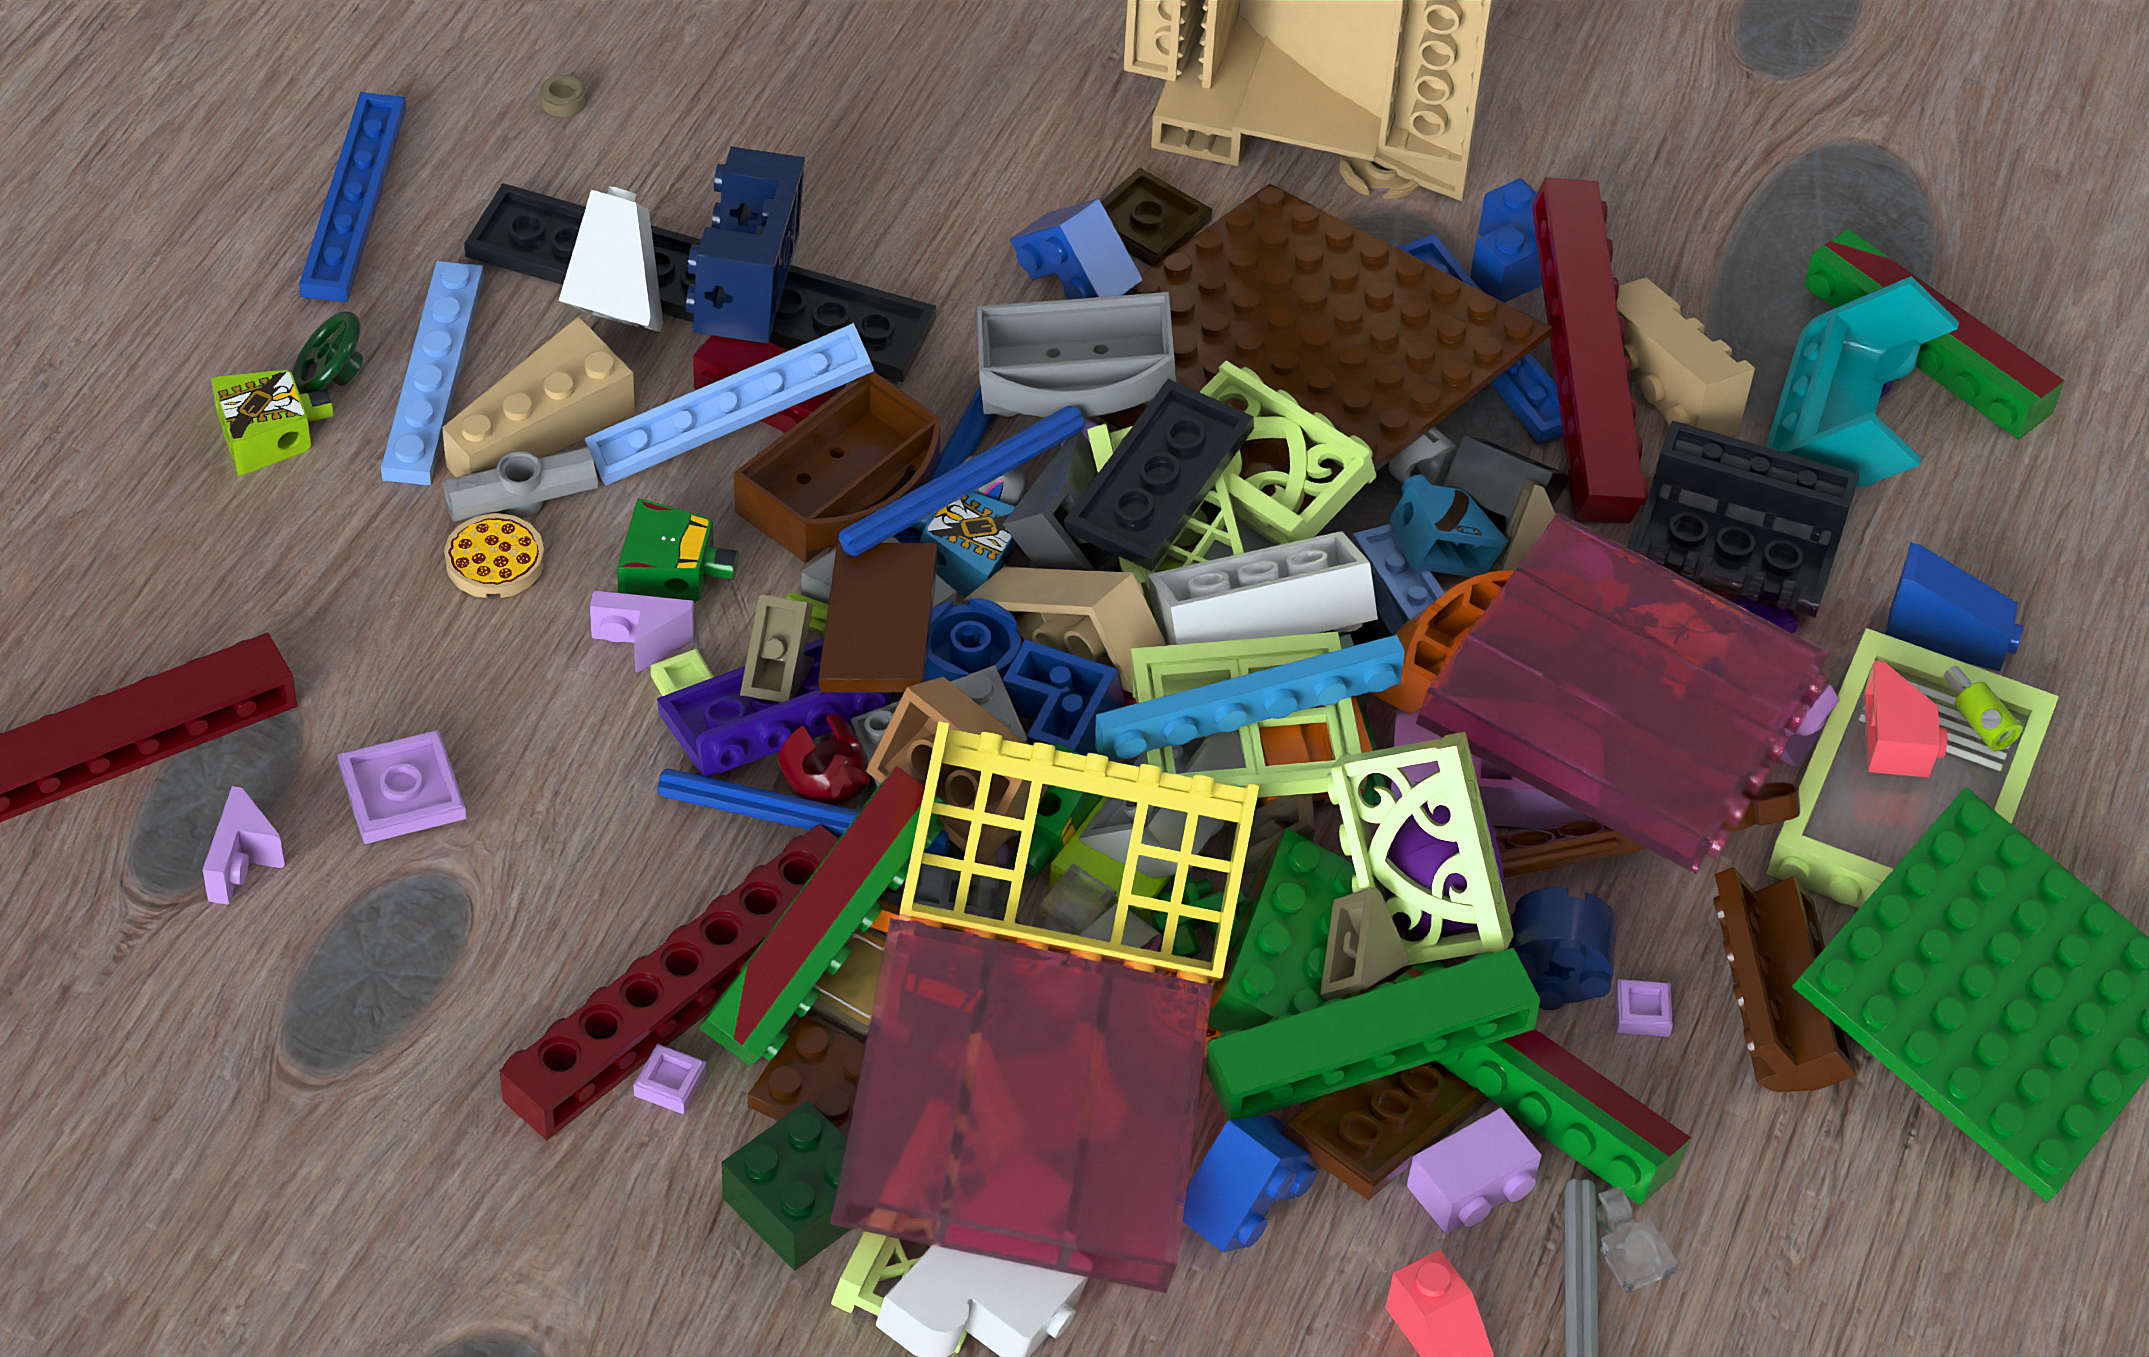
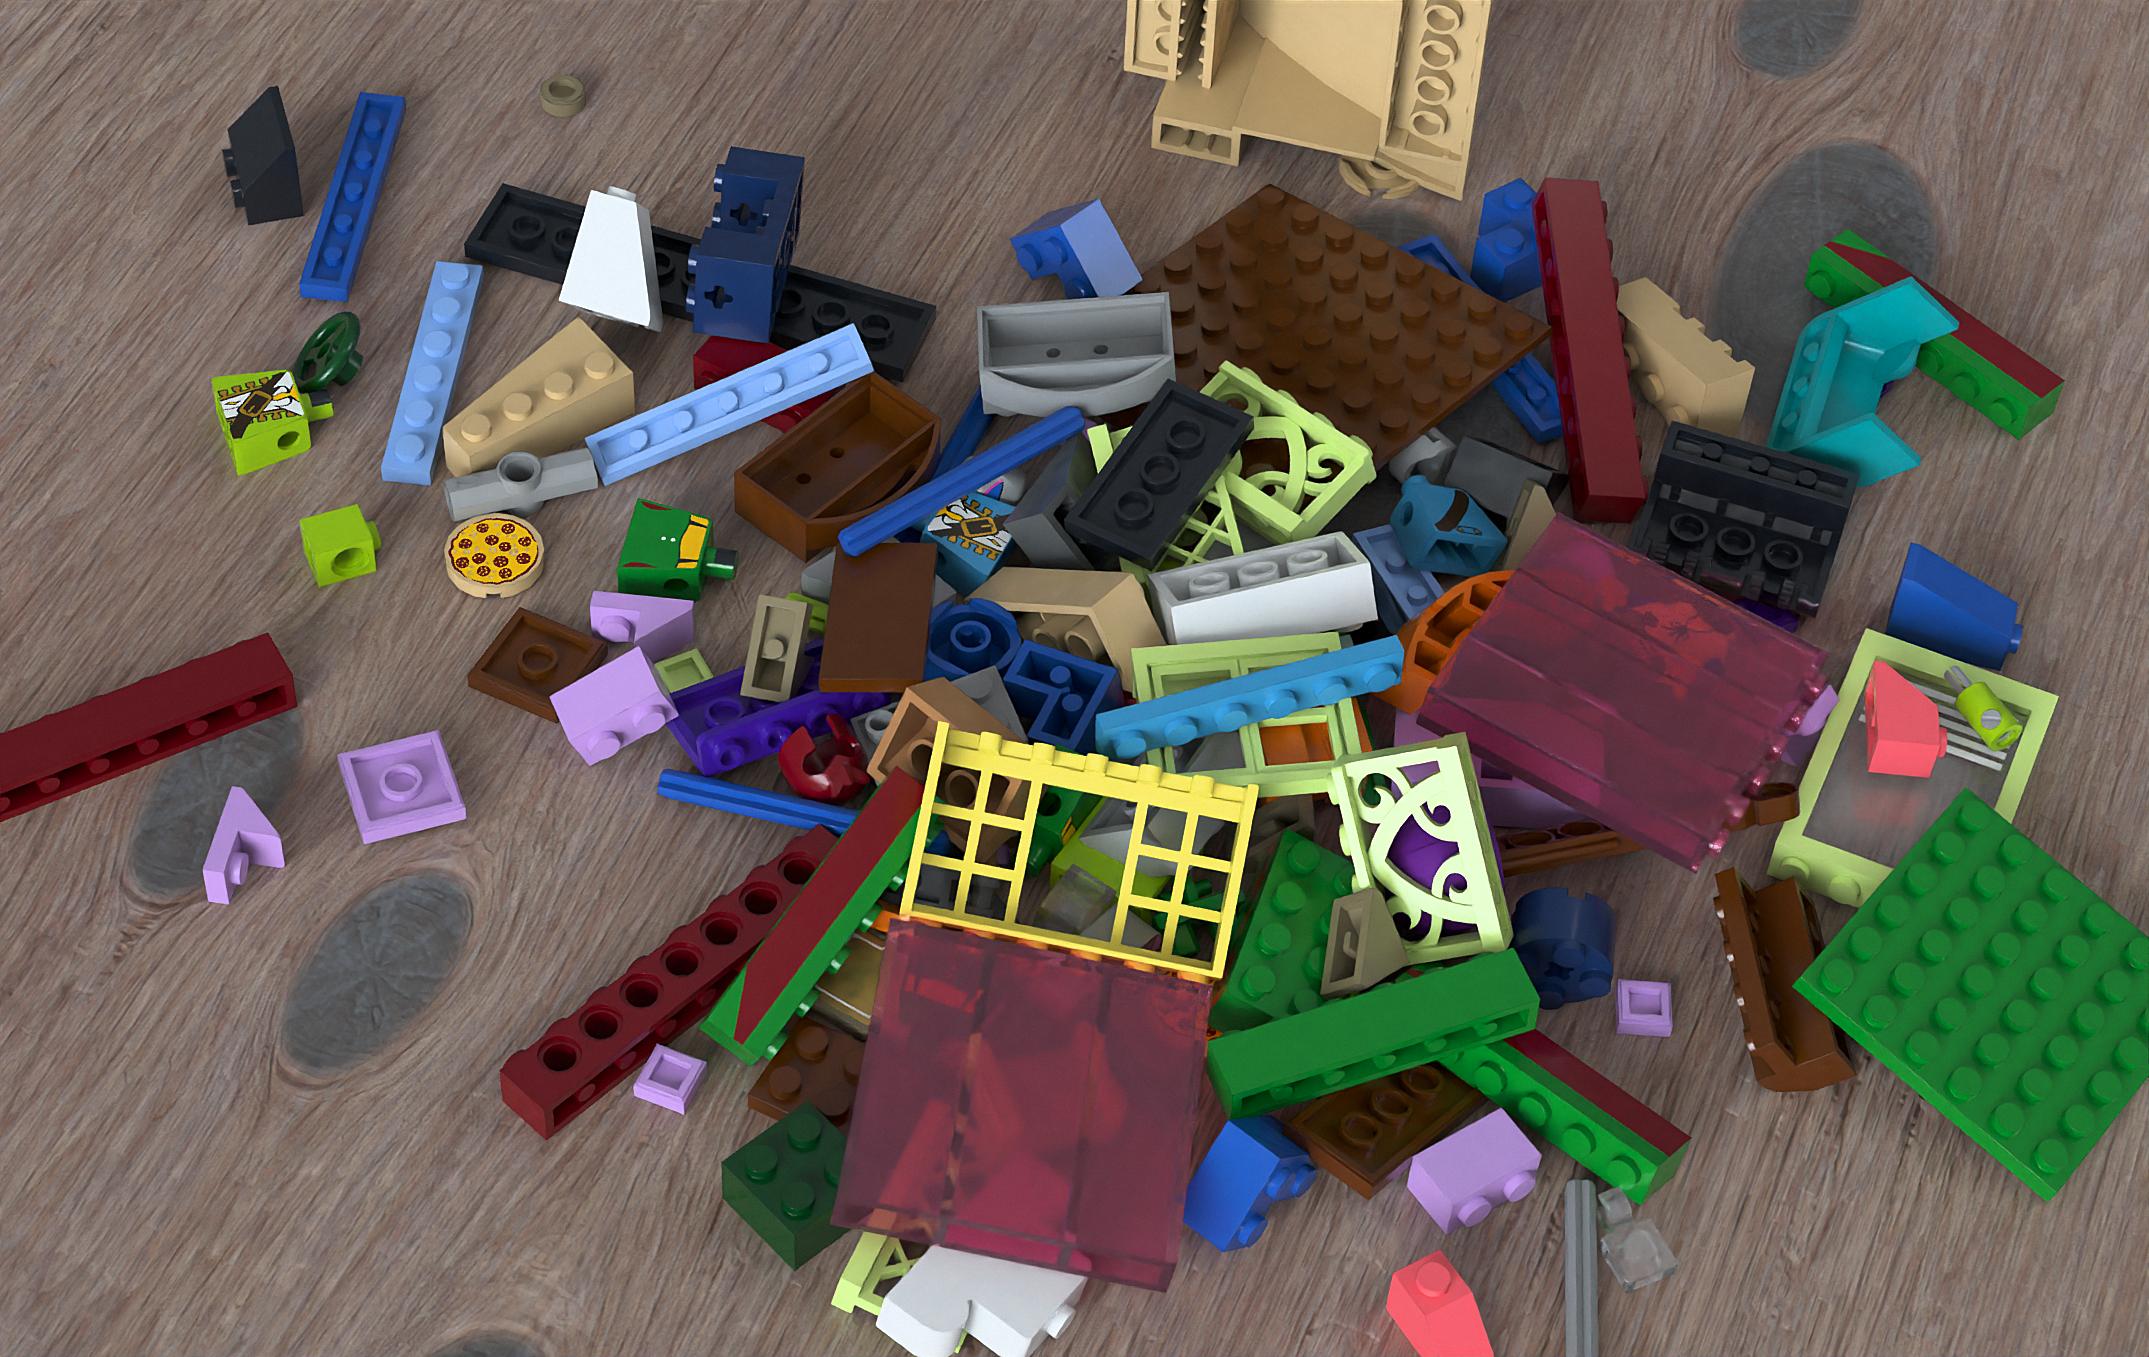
dark brown tile [1101,168,1212,267] -> none
none -> black slope [222,86,304,226]
none -> lime brick [299,504,381,588]
none -> reddish brown tile [467,607,608,724]
none -> lavender brick [549,646,679,766]

